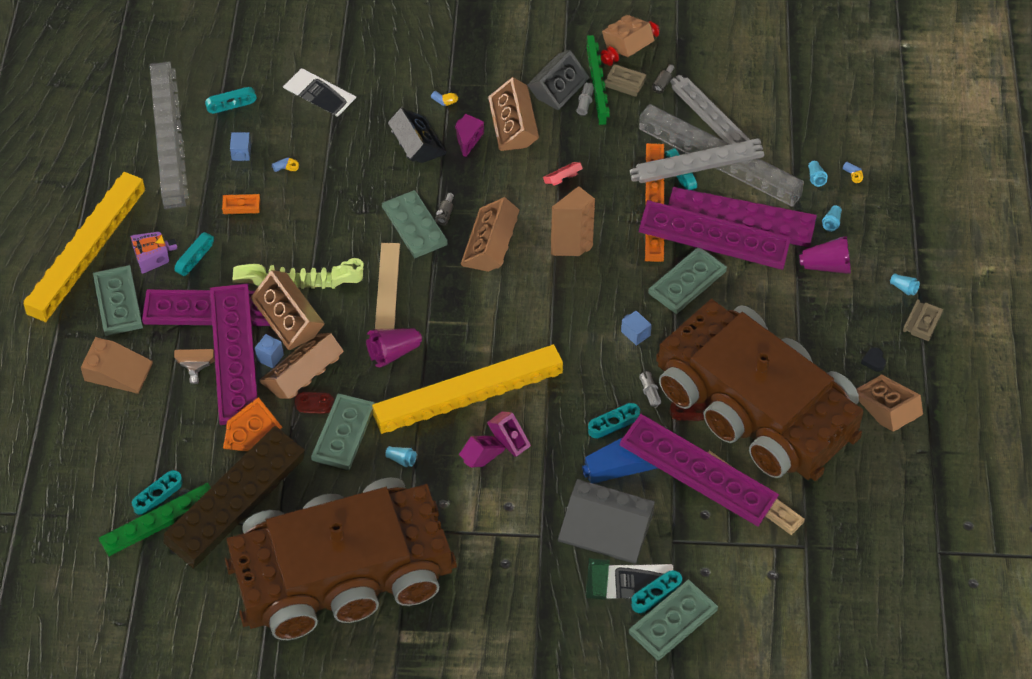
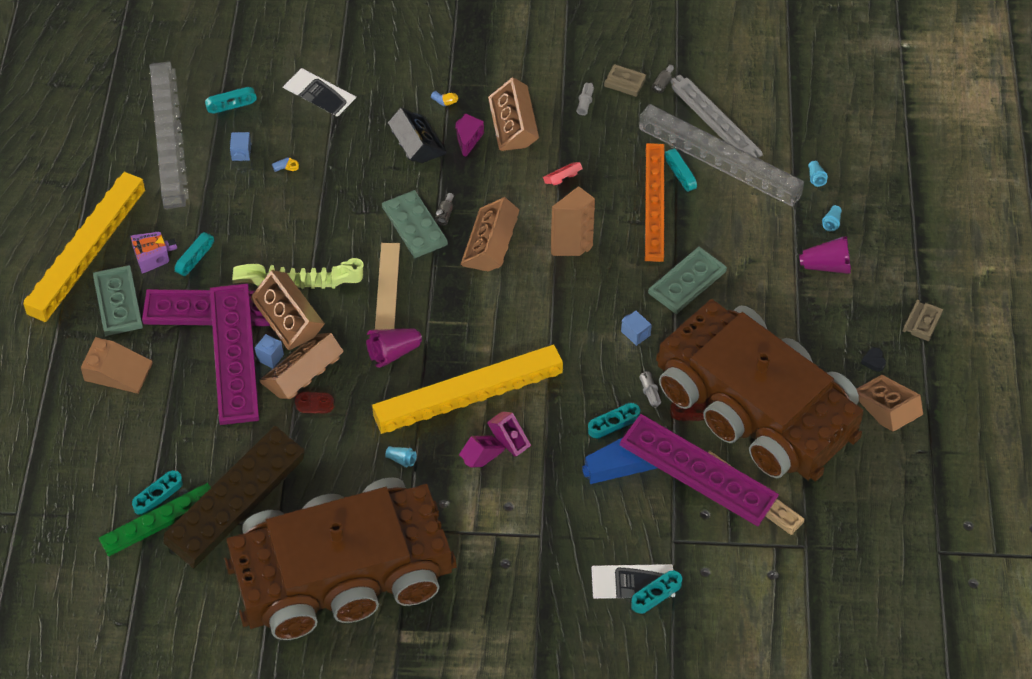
medium nougat piece [174,349,215,384] -> none
orange plate [222,194,260,214] -> none
orange tile [223,397,283,452] -> none
sand green plate [311,393,375,470] -> none
dark grey slope [527,50,590,110] -> none
dark grey slope [558,479,655,564] -> none
green plate [586,35,610,125] -> none
clear green tile [586,558,609,600] -> none
medium nougat brick [601,15,659,66] -> none
sand green plate [629,579,718,661] -> none
light grey hinge [630,139,764,183] -> none
magenta plate [639,200,791,270] -> none
magenta plate [668,187,817,247] -> none
arm [843,162,863,183] -> none
medium azure cone [890,274,920,295] -> none

